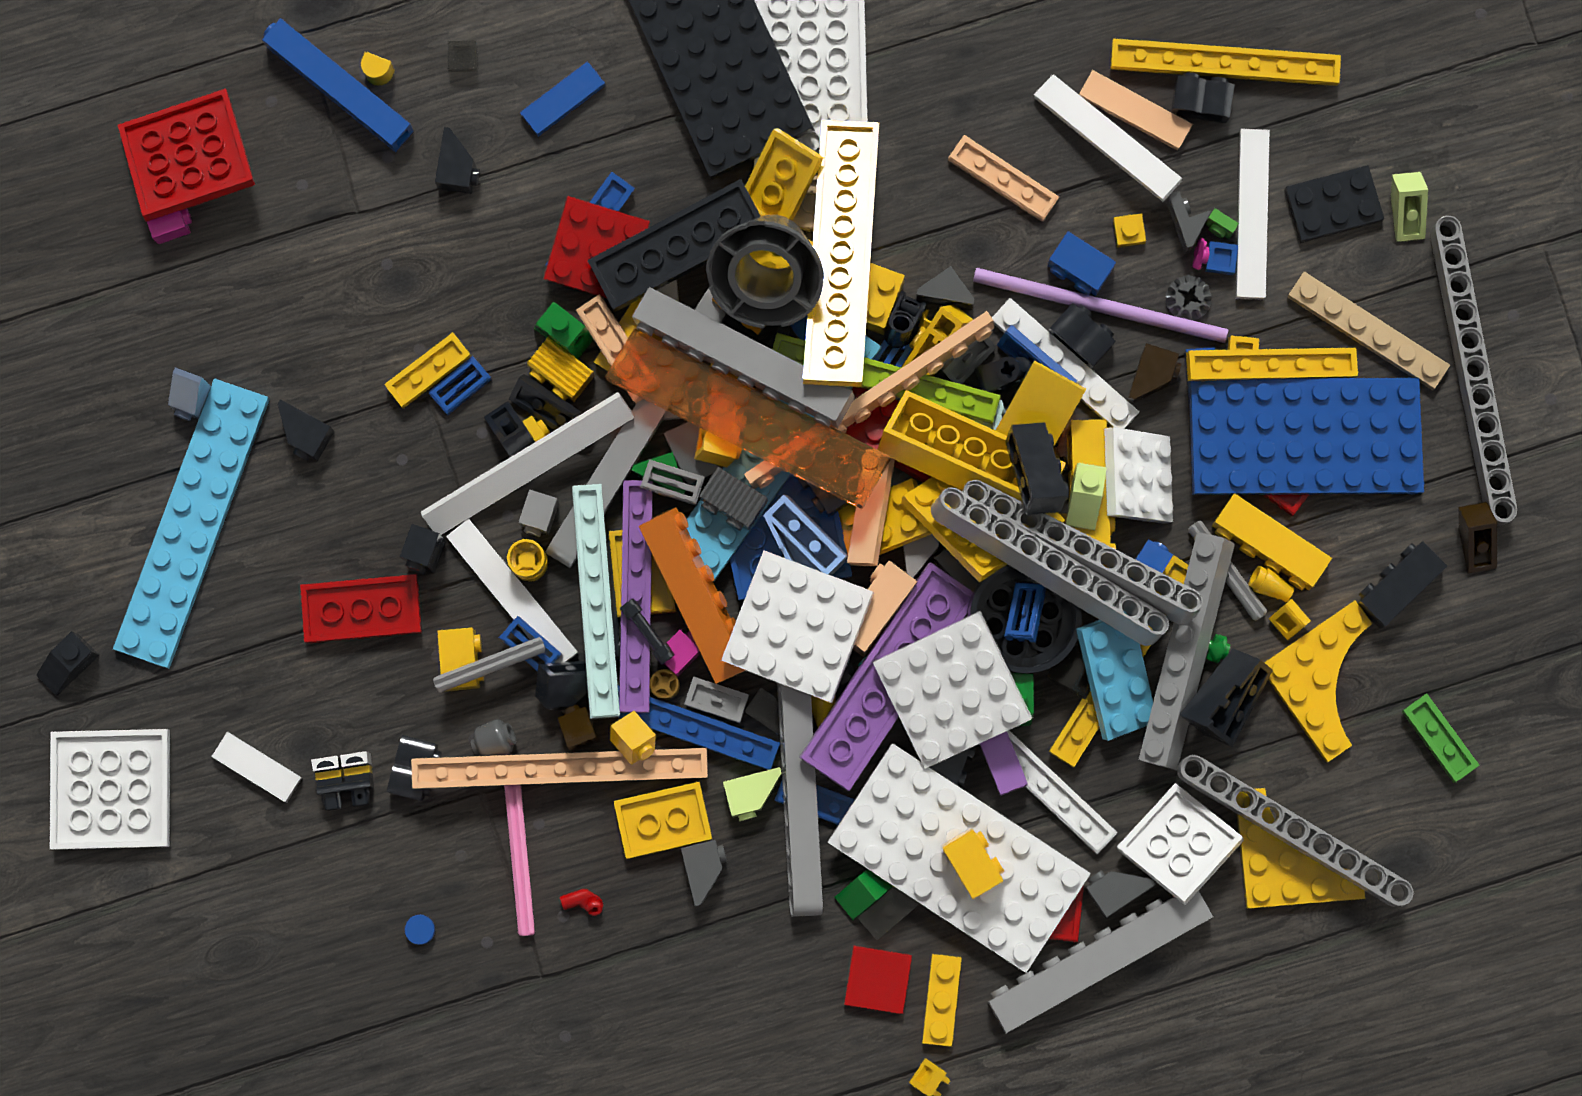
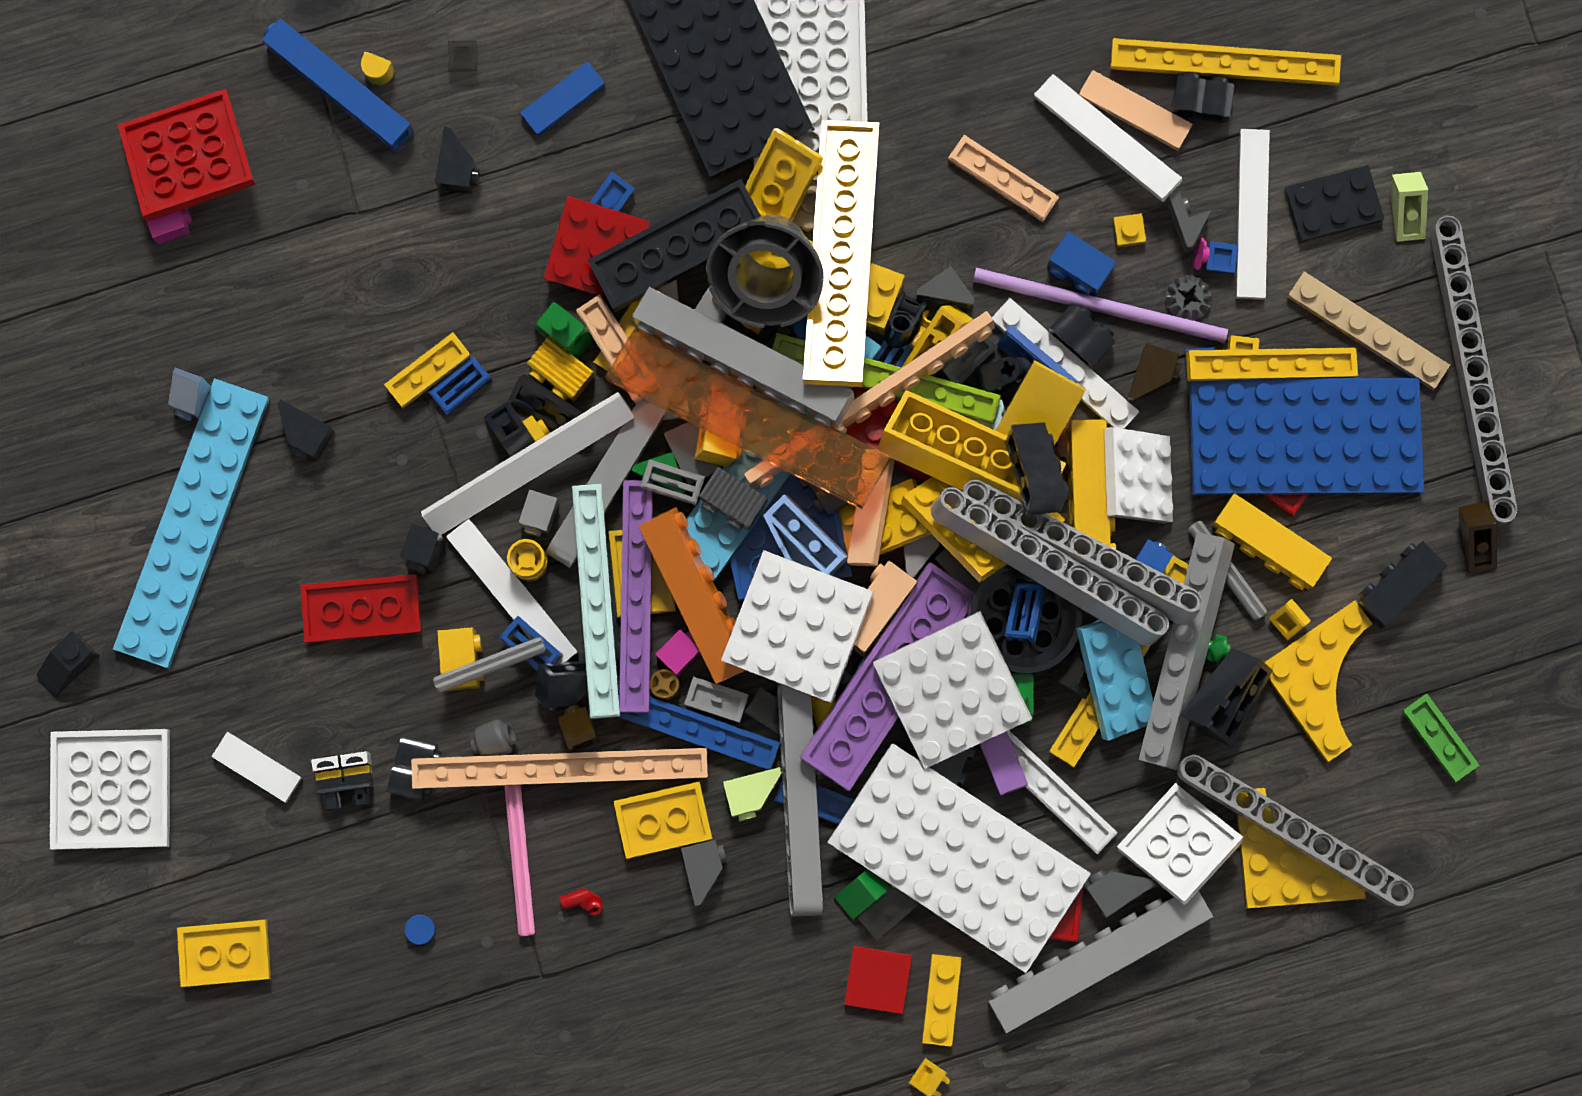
yellow brick [610,711,656,765] -> none
black bar [620,598,675,665] -> none
yellow brick [941,828,1005,899] -> none
yellowish green slope [1066,463,1107,530] -> none
bright green plate [1205,208,1239,239] -> none
yellow cone [1248,566,1294,602] -> none
none -> yellow plate [177,920,271,987]

